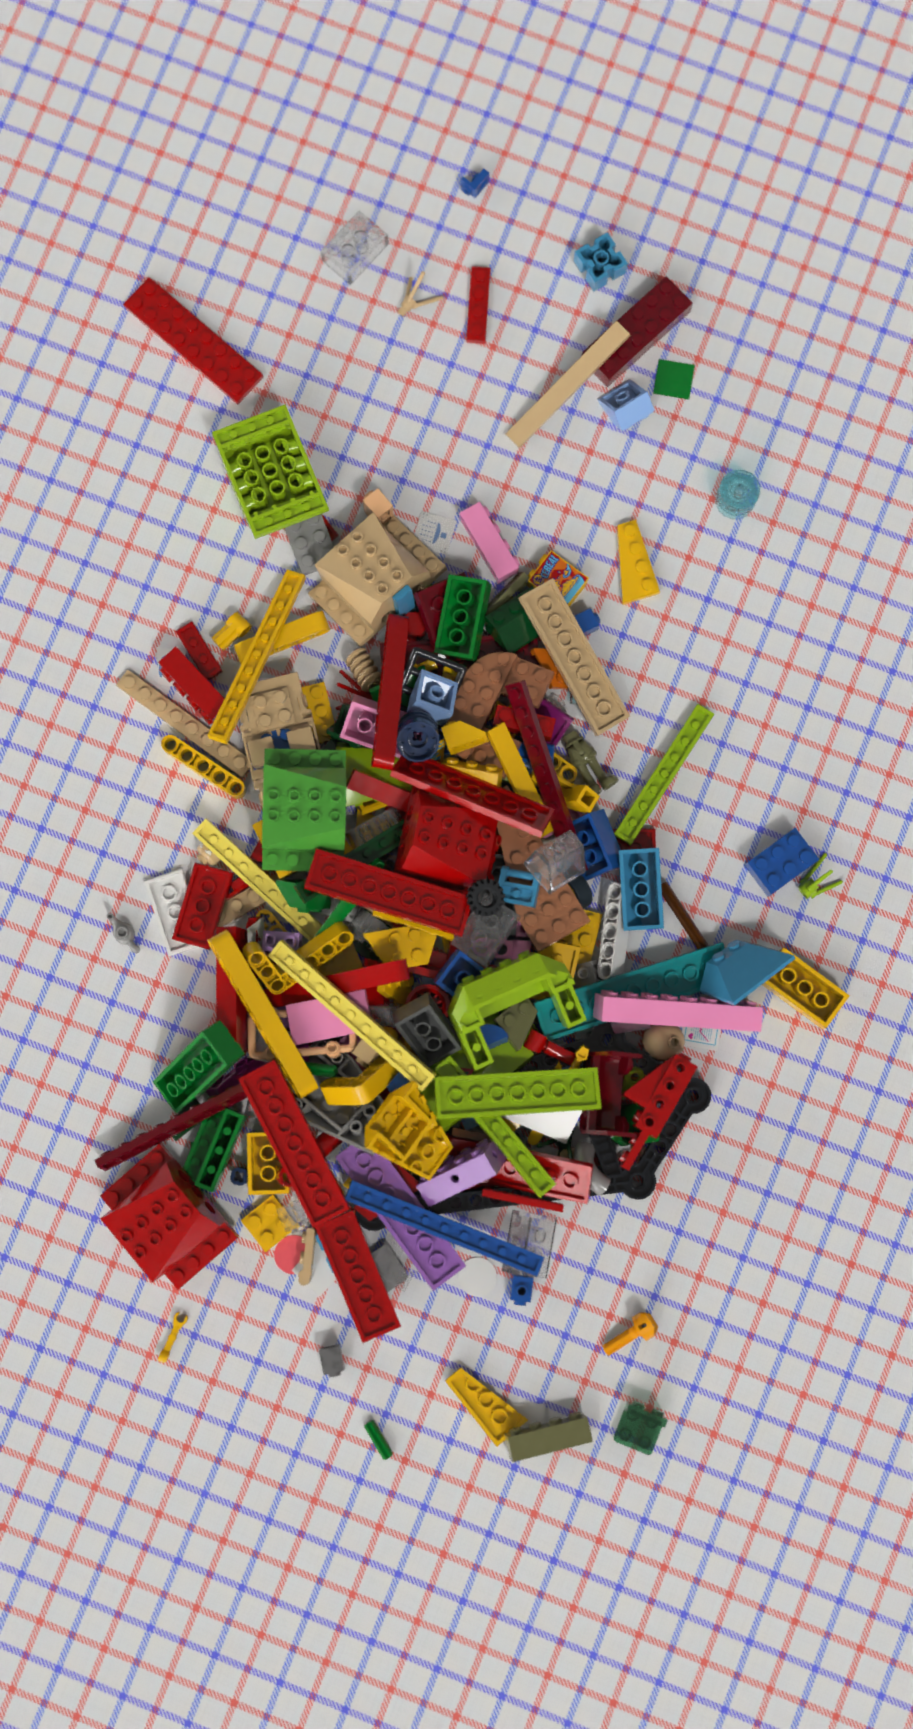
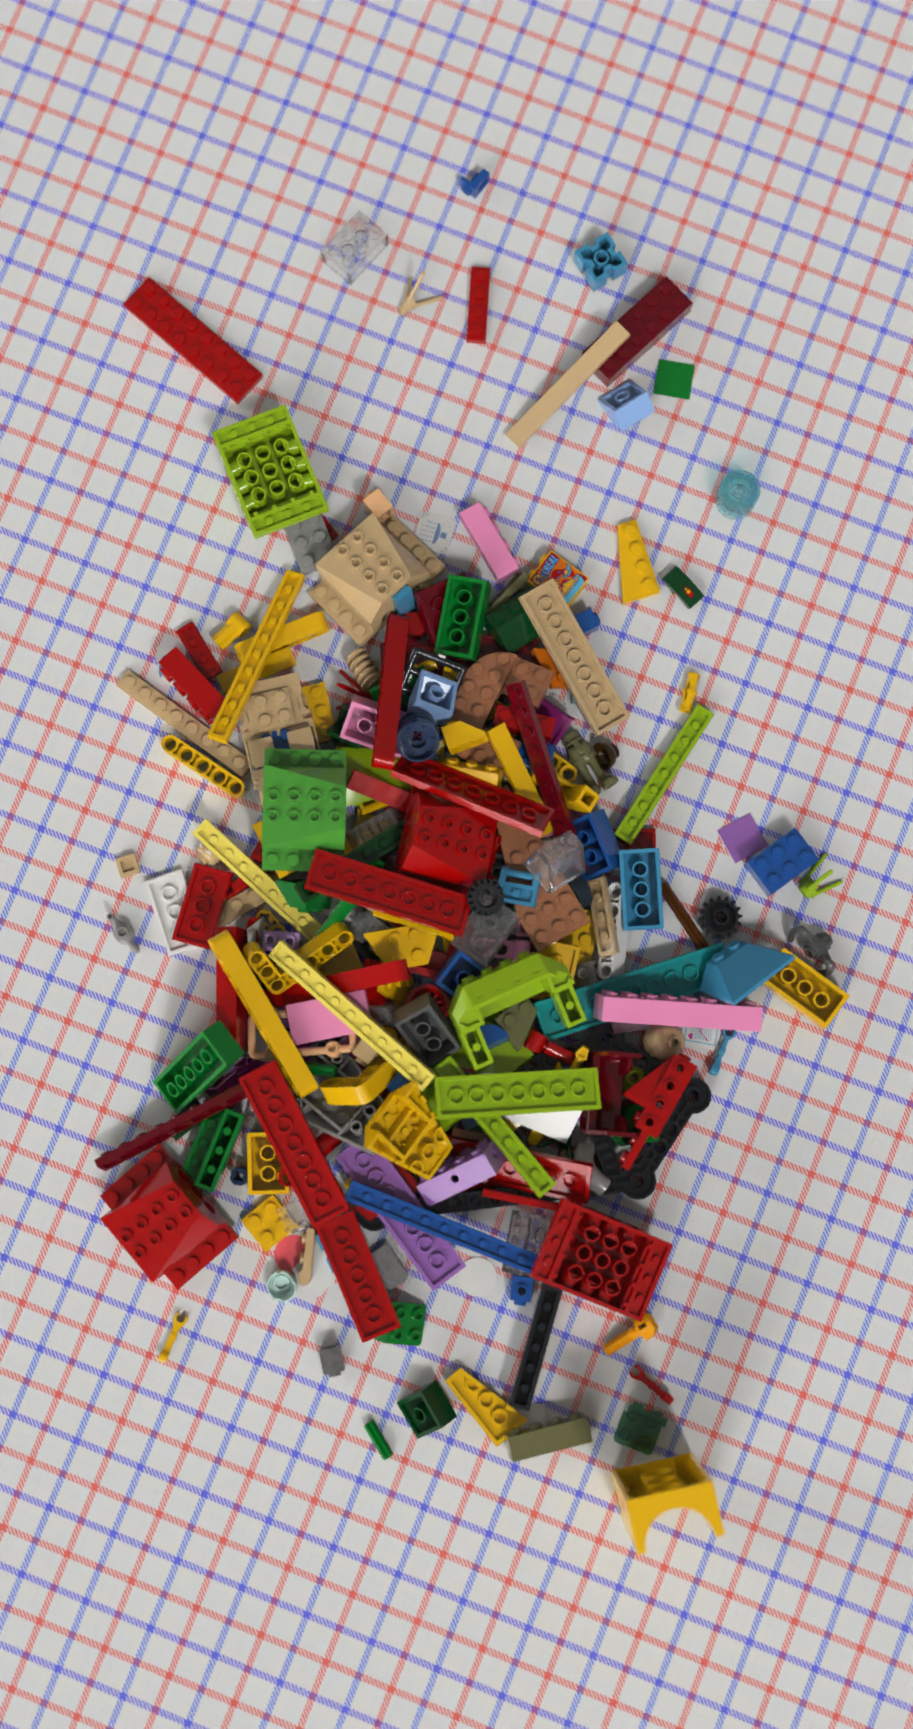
none -> tan tile [115,853,141,879]
none -> yellow tile [216,646,297,695]
none -> light aqua hair [266,1270,297,1303]
none -> green bracket [374,1300,426,1346]
none -> dark green slope [397,1380,457,1439]
none -> black brick [508,1282,563,1412]
none -> red wedge [529,1198,673,1322]
none -> tan tile [587,876,620,958]
none -> dark brown piece [594,742,619,770]
none -> yellow piece [612,1452,725,1555]
none -> red piece [629,1364,674,1405]
none -> dark green slope [661,566,704,609]
none -> yellow pin [679,672,700,714]
none -> black gear [698,896,743,940]
none -> dark azure piece [709,1029,736,1076]
none -> medium lavender sticker [717,813,768,863]
none -> dark grey piece [787,925,836,977]

